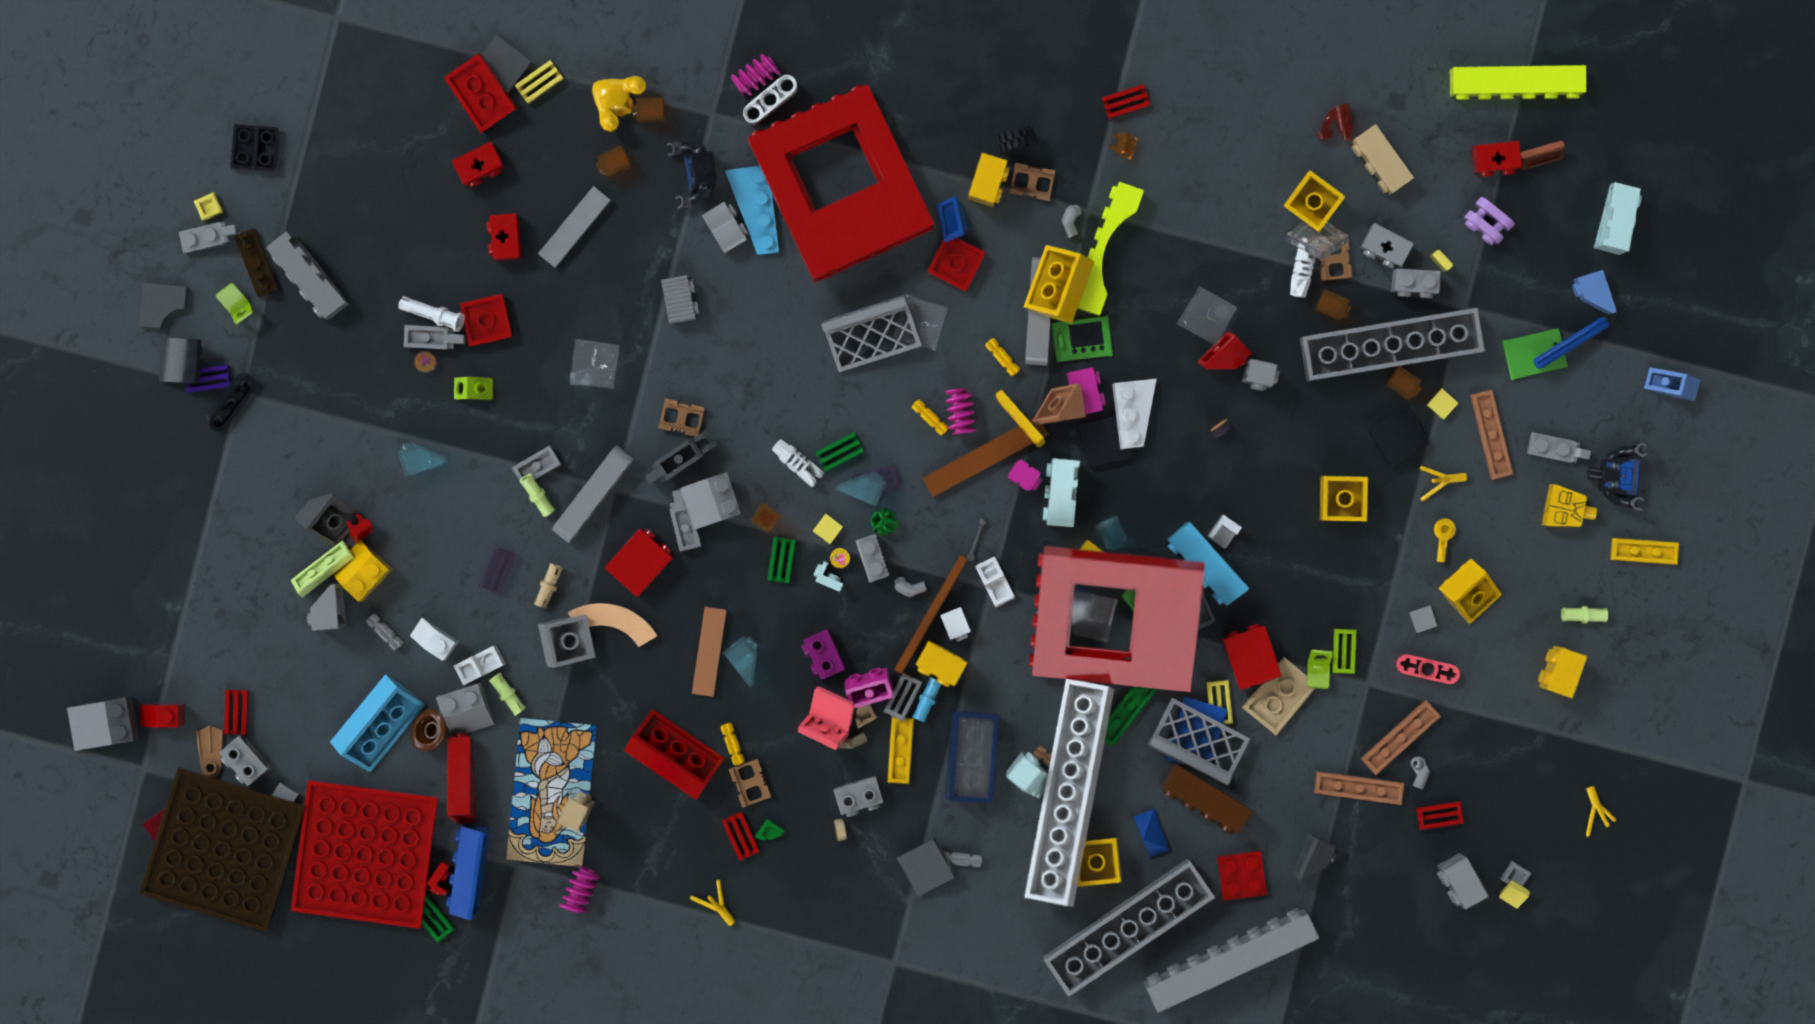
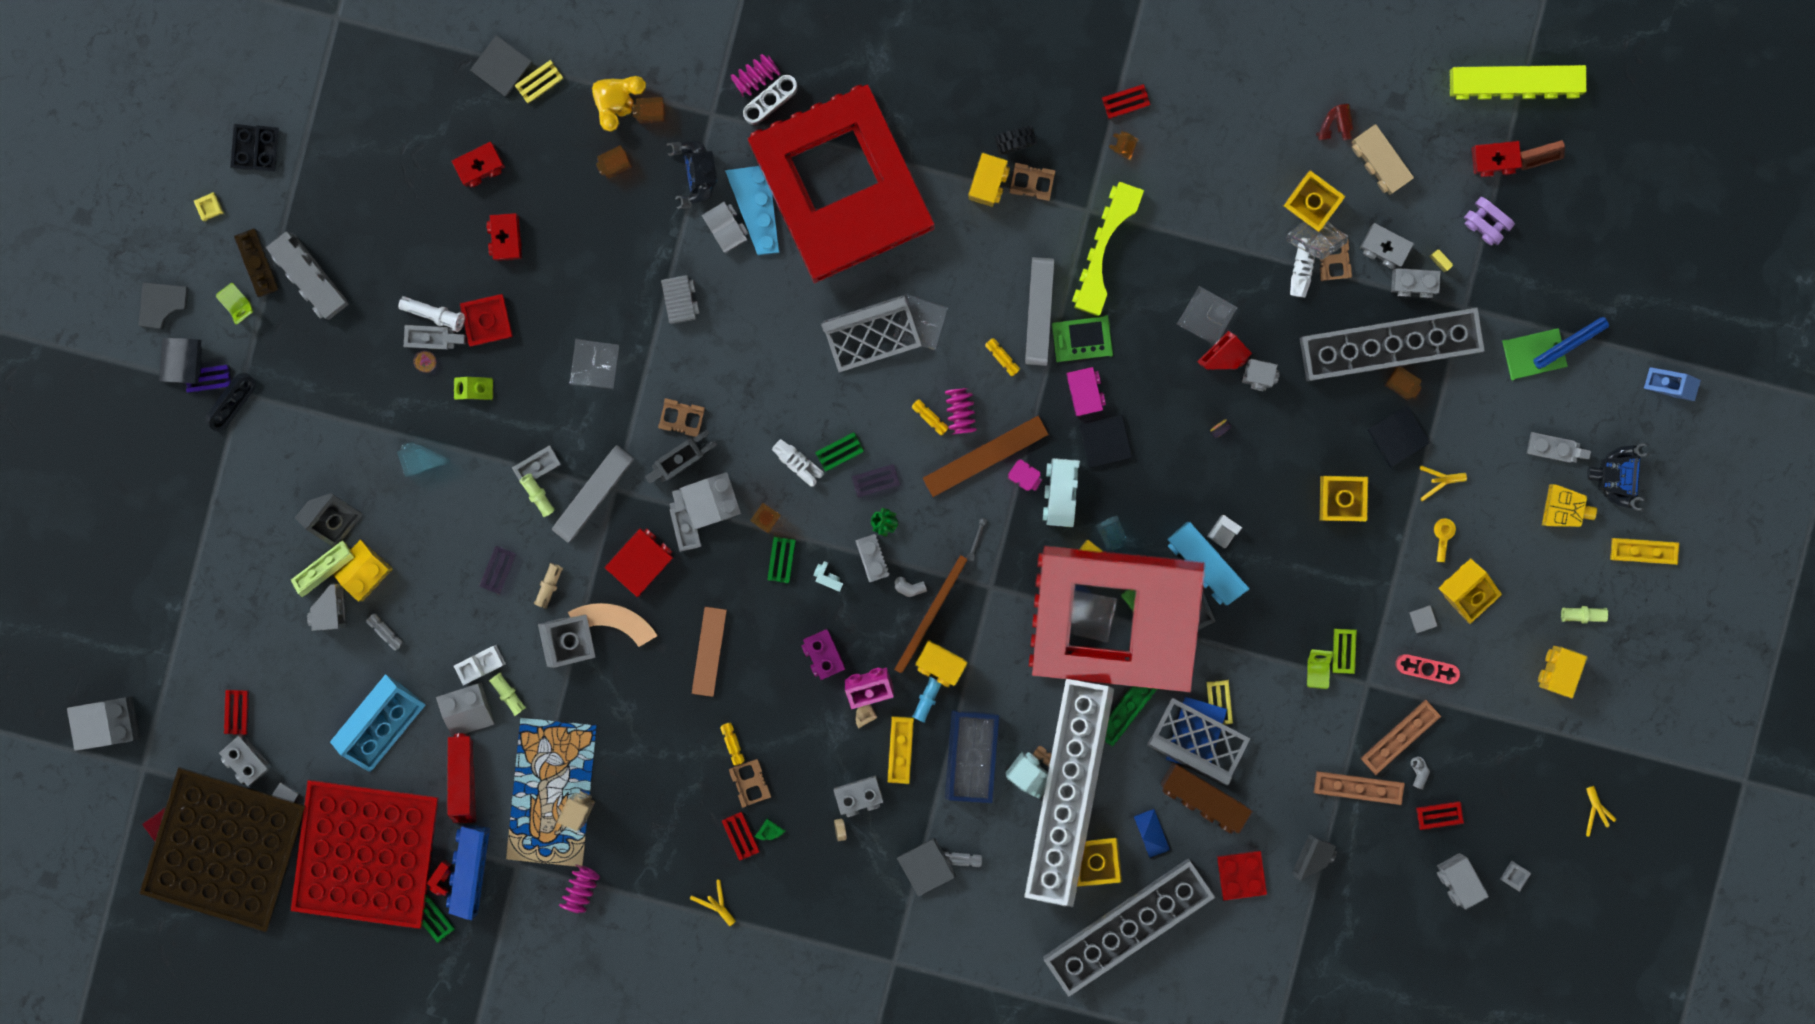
red slope [139,704,184,728] -> none
light grey hinge [179,222,241,253] -> none
medium nougat piece [196,725,224,777] -> none
red tile [346,514,373,544] -> none
white slope [410,617,459,661] -> none
reddish brown hat [411,709,448,751] -> none
red plate [444,53,517,133] -> none
light grey tile [538,186,611,268] -> none
red slope [624,709,725,800] -> none
clear light blue slope [722,635,758,687] -> none
coral bracket [798,687,855,750] -> none
light yellow tile [813,514,843,544] -> none
tile [829,547,851,569] -> none
clear light blue slope [836,471,887,506] -> none
dark tan arm [839,732,867,749] -> none
light grey tile [883,673,922,722] -> none
red plate [927,238,986,292] -> none
blue slope [937,196,971,242] -> none
white brick [940,607,971,642] -> none
white slope [975,556,1015,607] -> none
yellow tile [995,390,1045,448] -> none
yellow slope [1023,245,1094,324] -> none
nougat slope [1031,383,1086,425] -> none
light grey arm [1062,205,1081,238] -> none
white wing [1112,379,1156,449] -> none
light grey brick [1144,908,1319,1013] -> none
red brick [1223,624,1282,691] -> none
tan tile [1242,657,1315,736] -> none
clear orange brick [1314,289,1350,322] -> none
light yellow tile [1427,389,1458,420] -> none
nougat tile [1470,390,1514,480] -> none
light yellow tile [1499,880,1530,909] -> none
medium blue slope [1572,270,1617,314] -> none
light aqua wedge [1594,182,1642,255] -> none

